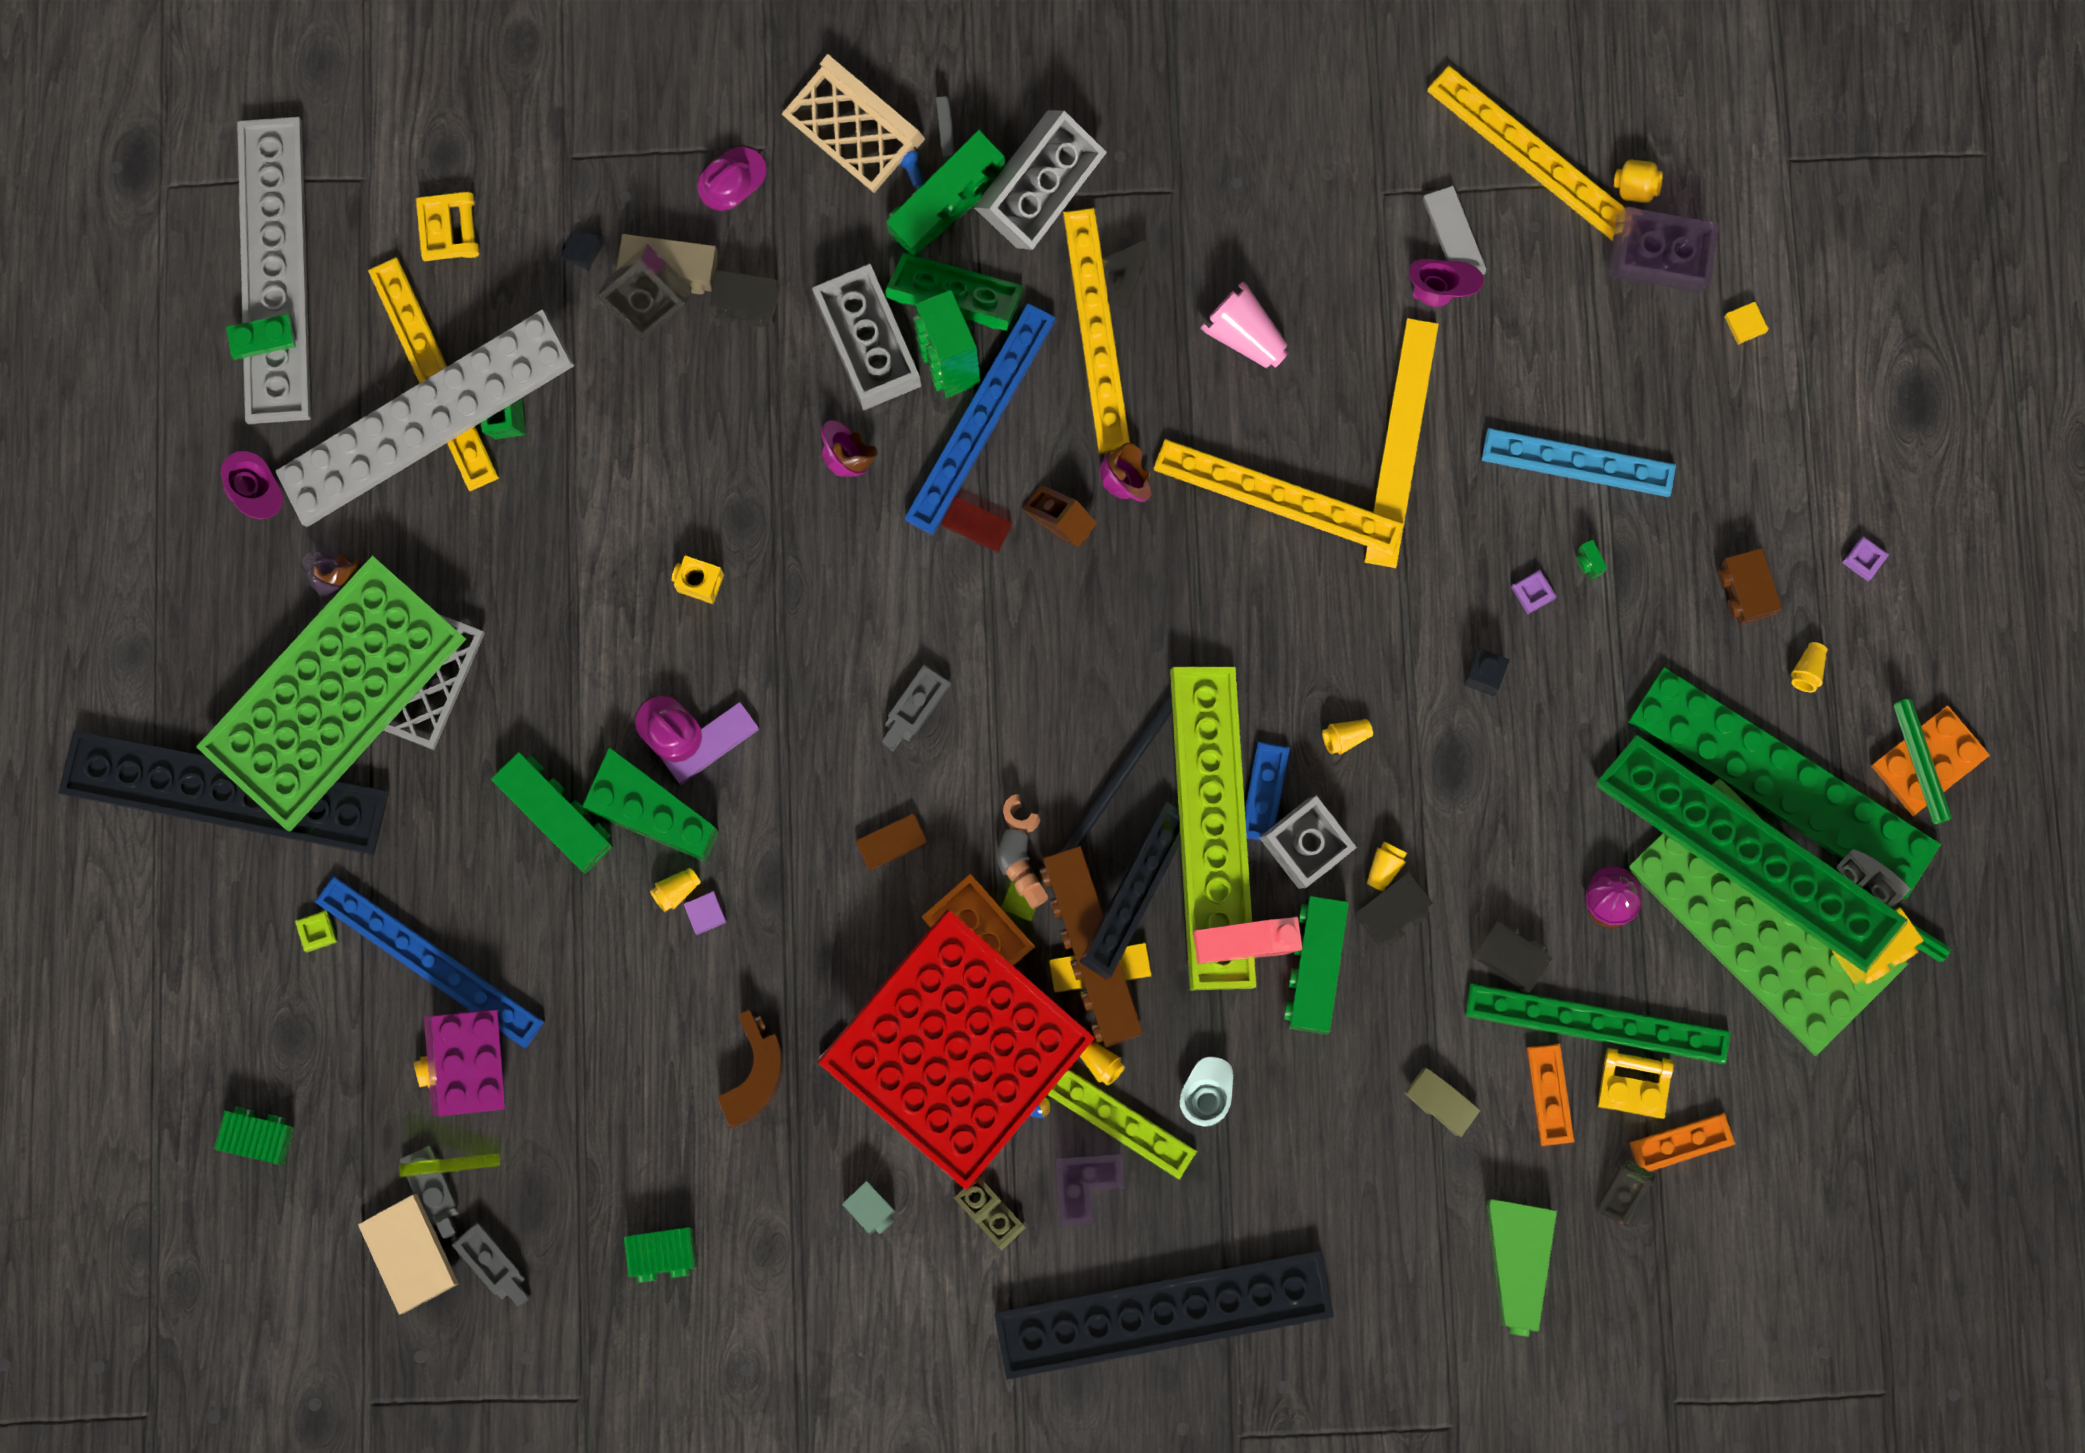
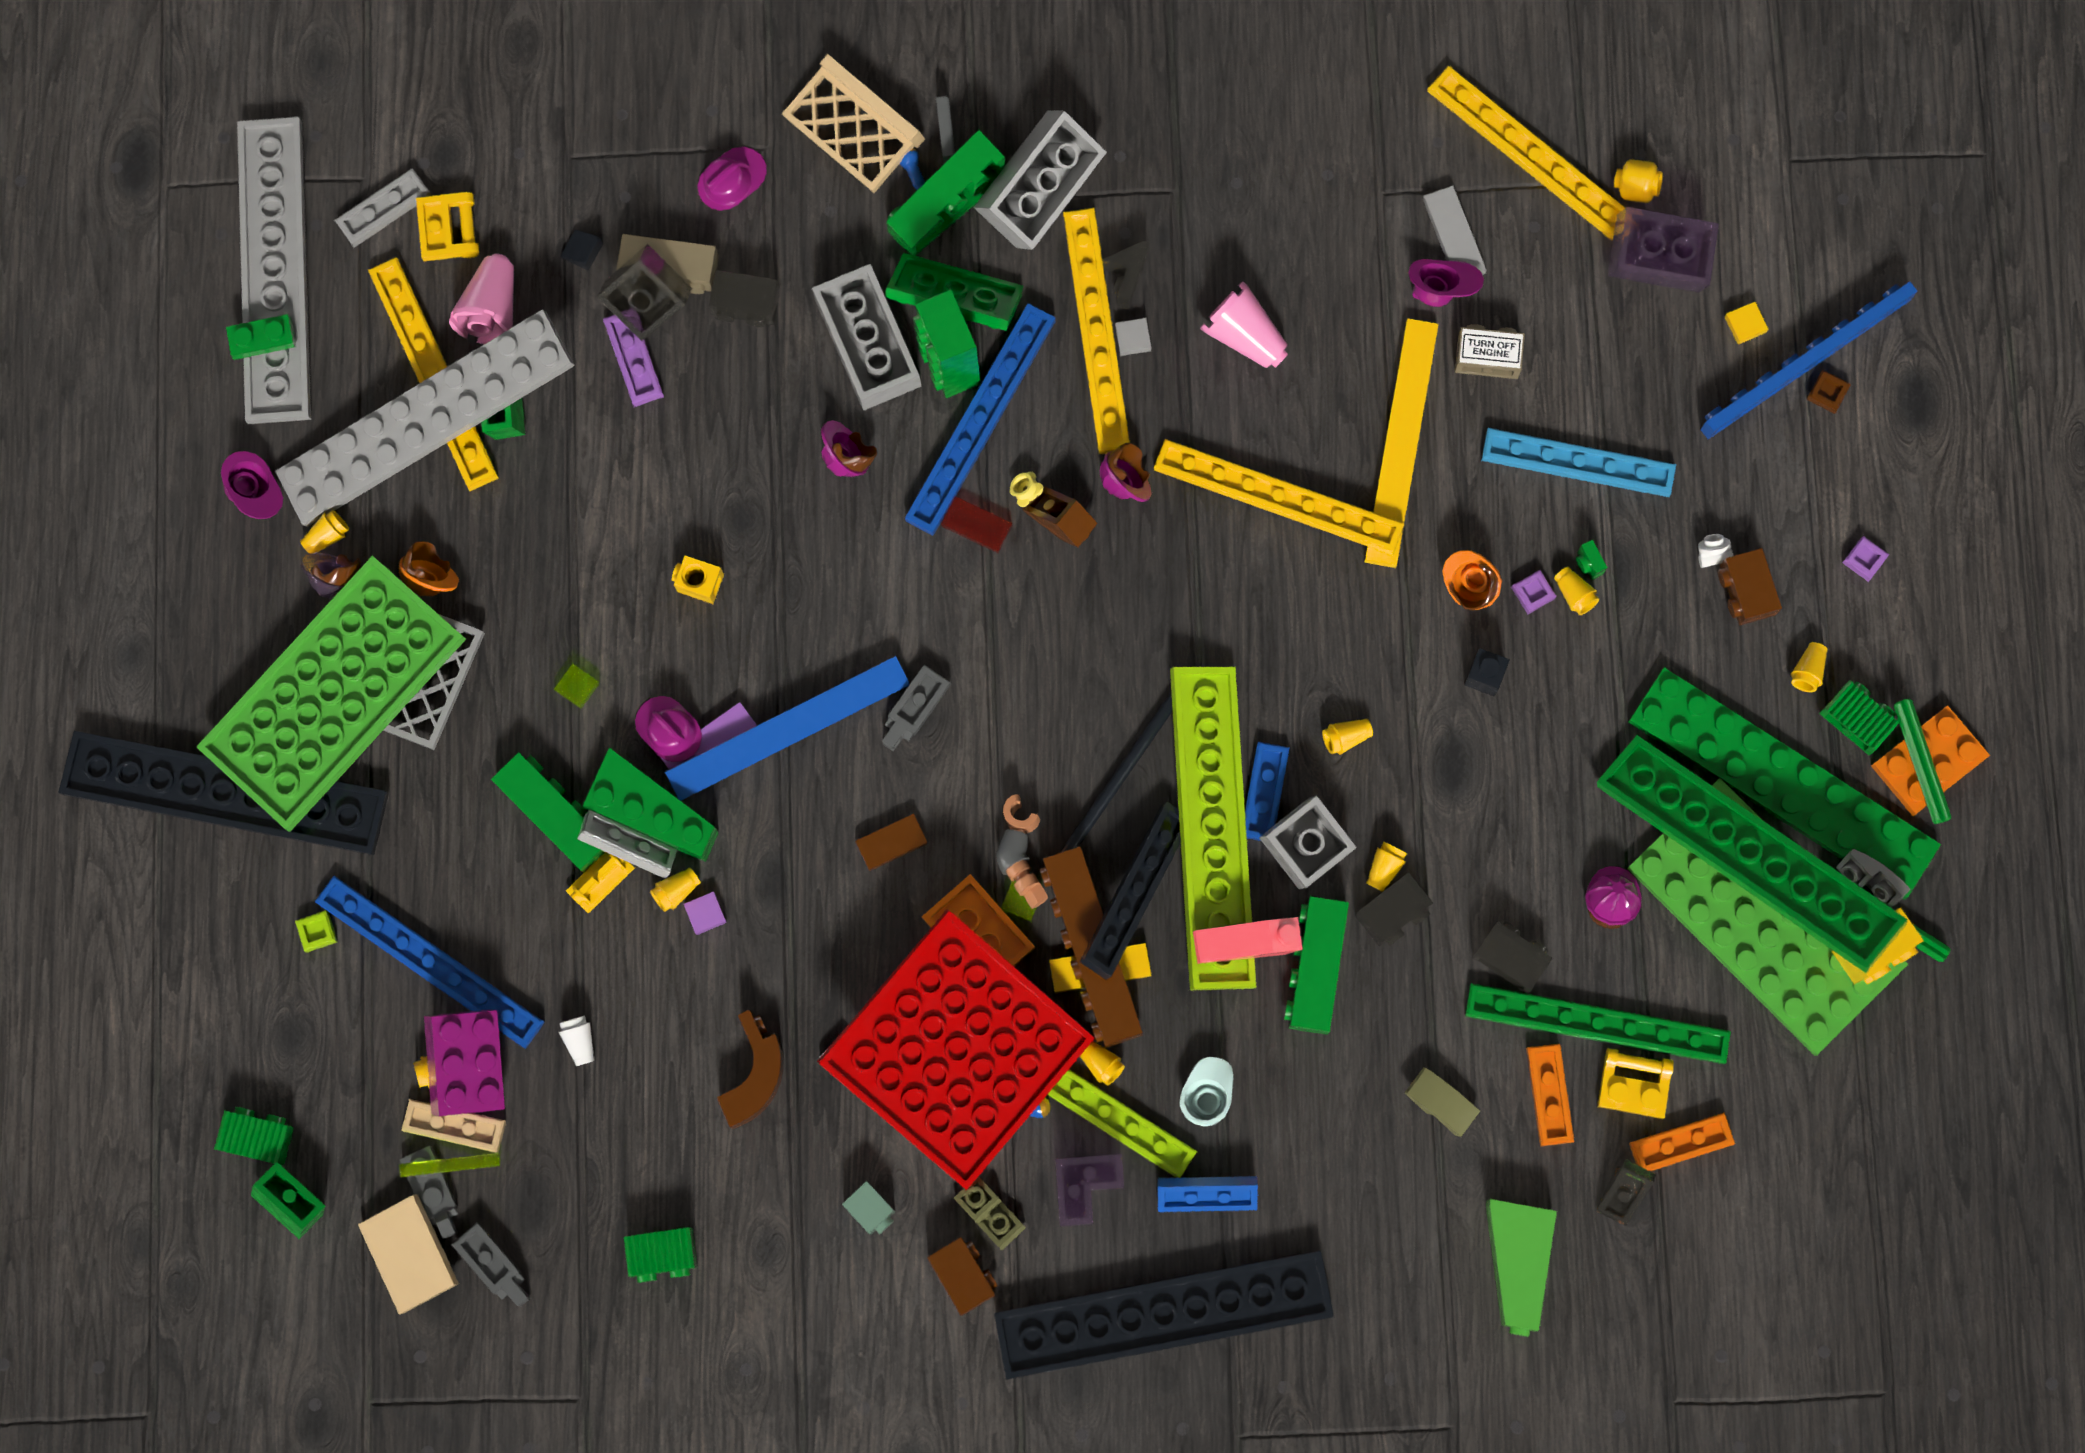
none -> green brick [251,1162,326,1239]
none -> yellow cone [300,510,349,555]
none -> light grey tile [335,168,432,247]
none -> orange piece [399,541,459,596]
none -> tan tile [401,1099,506,1153]
none -> bright pink cone [449,254,514,344]
none -> clear neon green tile [554,664,600,709]
none -> white cone [559,1015,595,1066]
none -> yellow hinge [566,852,635,914]
none -> light grey tile [577,810,677,879]
none -> medium lavender tile [603,308,664,407]
none -> blue tile [665,656,910,801]
none -> reddish brown brick [927,1237,998,1316]
none -> light yellow plate [1010,472,1044,507]
none -> light grey tile [1115,318,1151,356]
none -> blue plate [1158,1176,1258,1212]
none -> orange piece [1442,550,1502,610]
none -> brick [1455,324,1525,379]
none -> yellow cone [1554,567,1599,615]
none -> white plate [1698,534,1733,568]
none -> blue plate [1701,282,1918,440]
none -> reddish brown tile [1806,370,1851,414]
none -> green brick [1819,680,1900,755]

